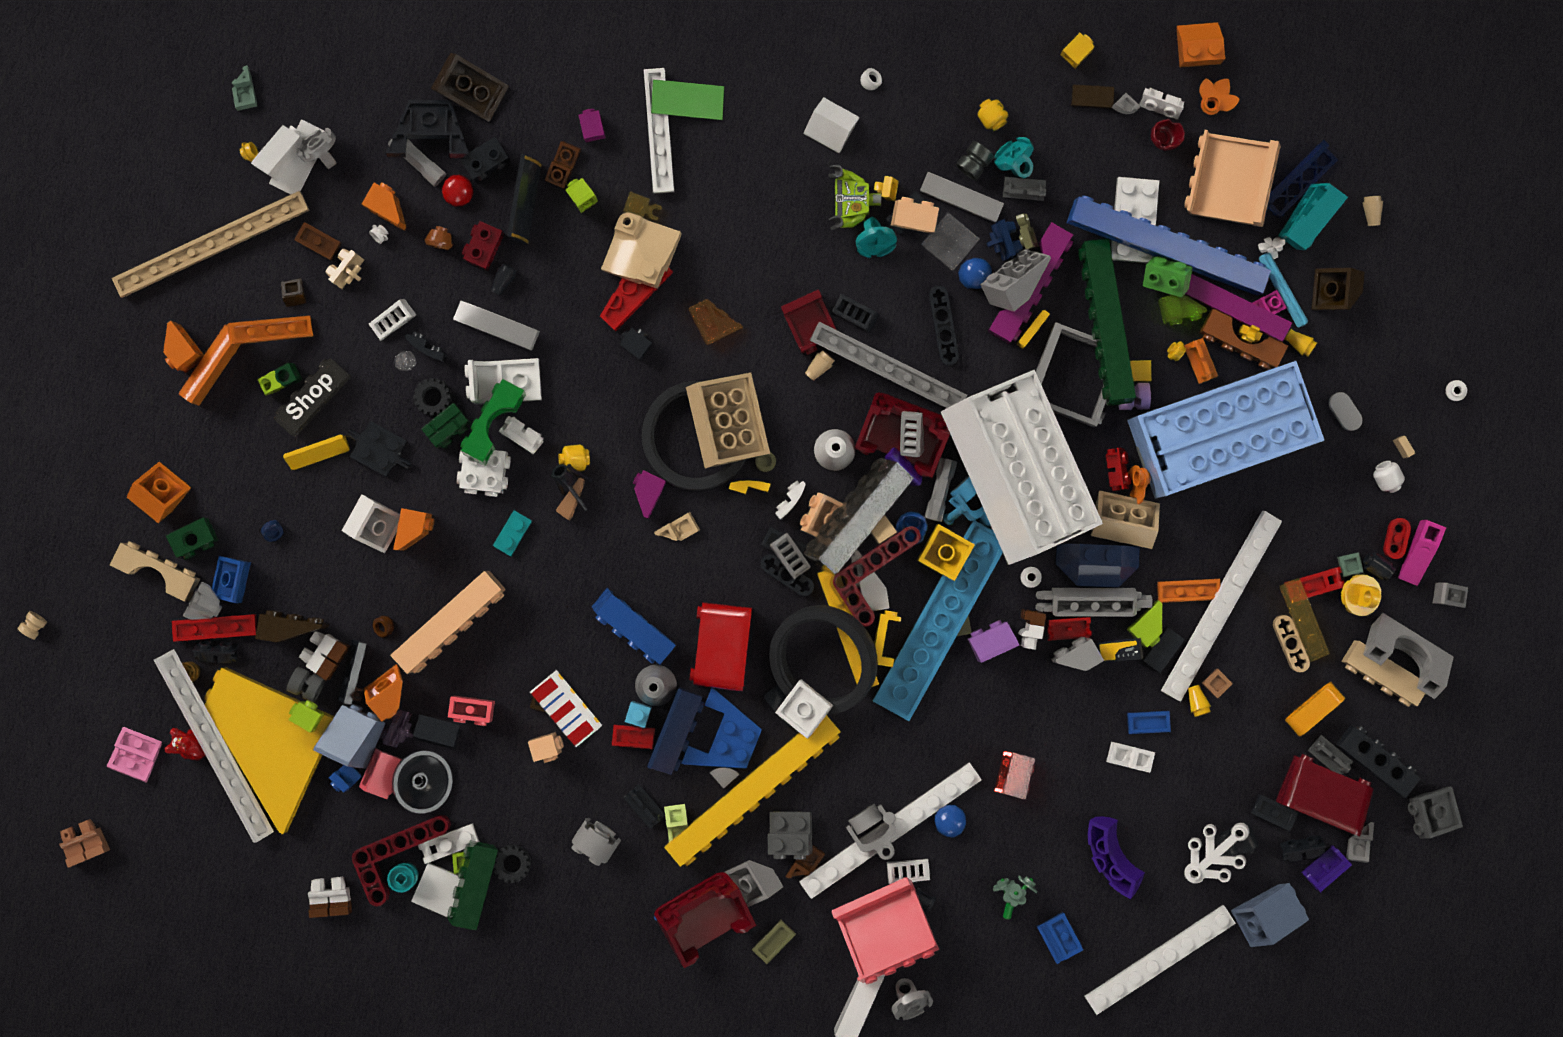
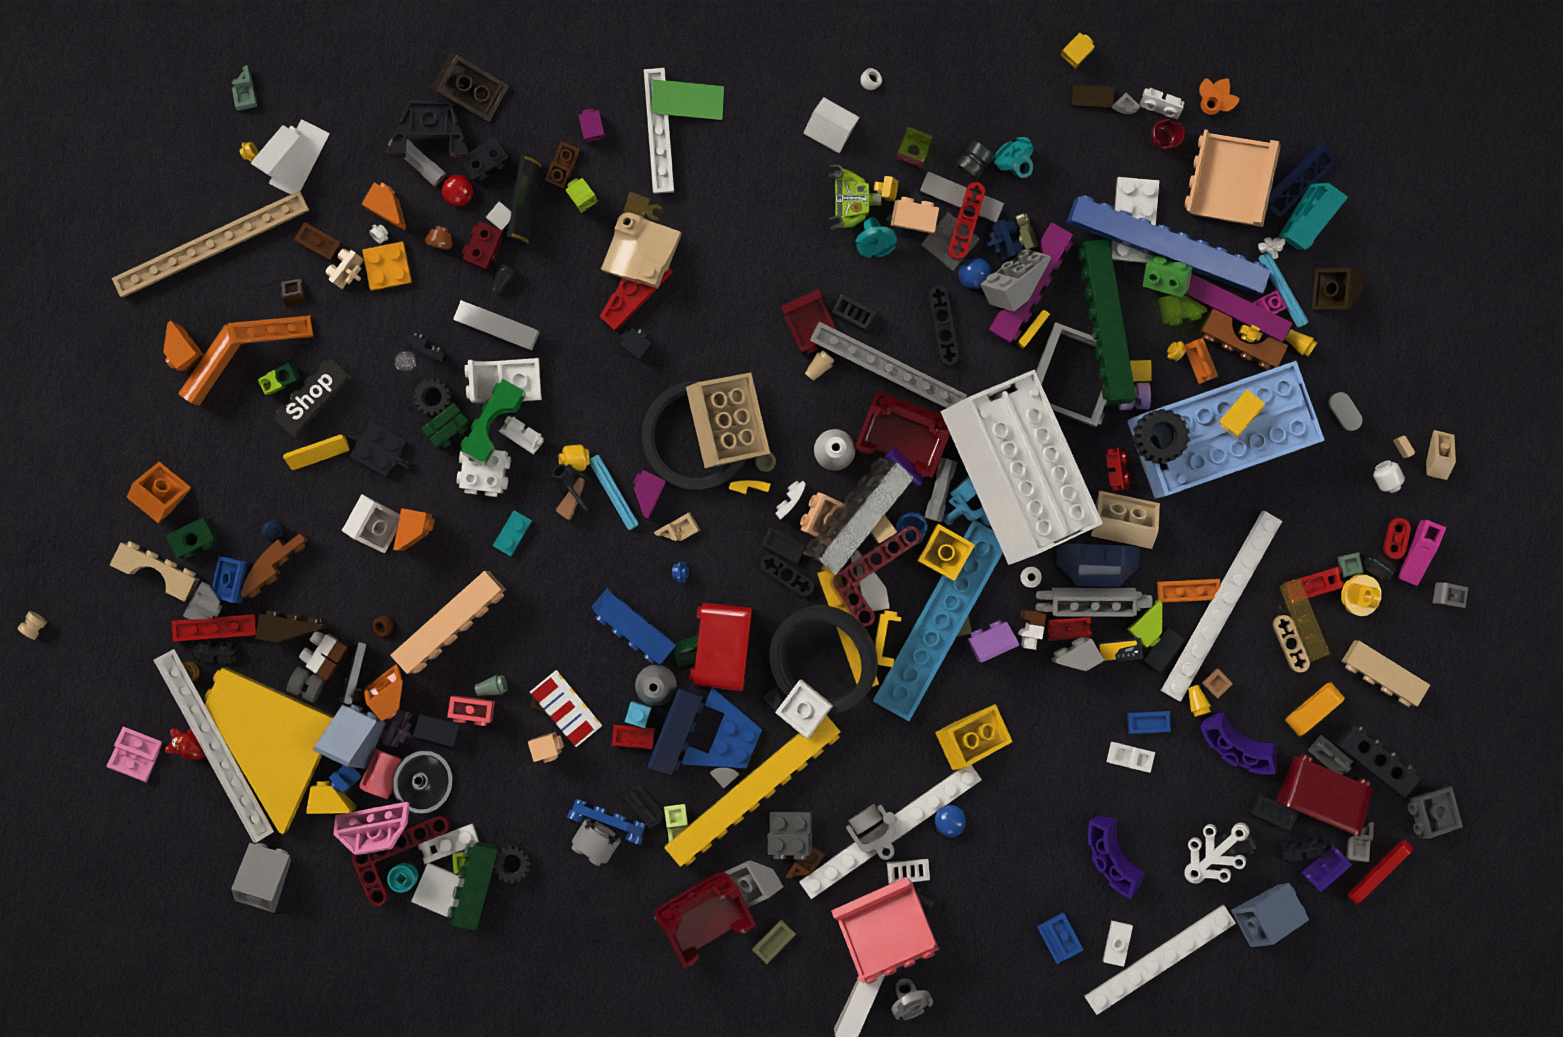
nougat hips [59,819,110,867] -> none
lime brick [289,700,325,733] -> none
light grey tile [297,128,337,169] -> none
white hips [308,877,352,918] -> none
white slope [369,299,416,341] -> none
clear orange wing [688,299,743,346] -> none
light grey slope [770,533,811,579] -> none
light grey slope [900,411,924,457] -> none
yellow head [977,99,1008,131] -> none
sand green plant [993,876,1038,919] -> none
clear red brick [994,751,1035,799] -> none
dark grey hinge [1003,177,1046,201] -> none
orange plate [1129,465,1151,505] -> none
orange slope [1176,23,1225,67] -> none
tan cone [1362,196,1383,226] -> none
light grey arch [1363,613,1454,699] -> none
white plate [1446,380,1467,401] -> none
none -> light grey slope [231,842,291,913]
none -> dark orange slope [241,534,309,598]
none -> yellow slope [307,781,356,814]
none -> bright pink wedge [333,802,409,855]
none -> light orange plate [363,242,412,291]
none -> sand green cone [475,675,507,696]
none -> white tile [486,202,511,231]
none -> blue plate [567,799,646,845]
none -> medium azure axle [590,455,639,530]
none -> blue plate [672,562,689,583]
none -> dark green slope [672,636,698,668]
none -> clear neon green piece [896,127,933,168]
none -> yellow slope [935,704,1012,770]
none -> red beam [948,182,985,261]
none -> white plate [1103,920,1133,967]
none -> black tyre [1132,409,1190,464]
none -> dark purple brick [1201,712,1277,774]
none -> yellow hinge [1219,389,1265,440]
none -> red beam [1348,840,1413,904]
none -> tan slope [1426,430,1456,480]

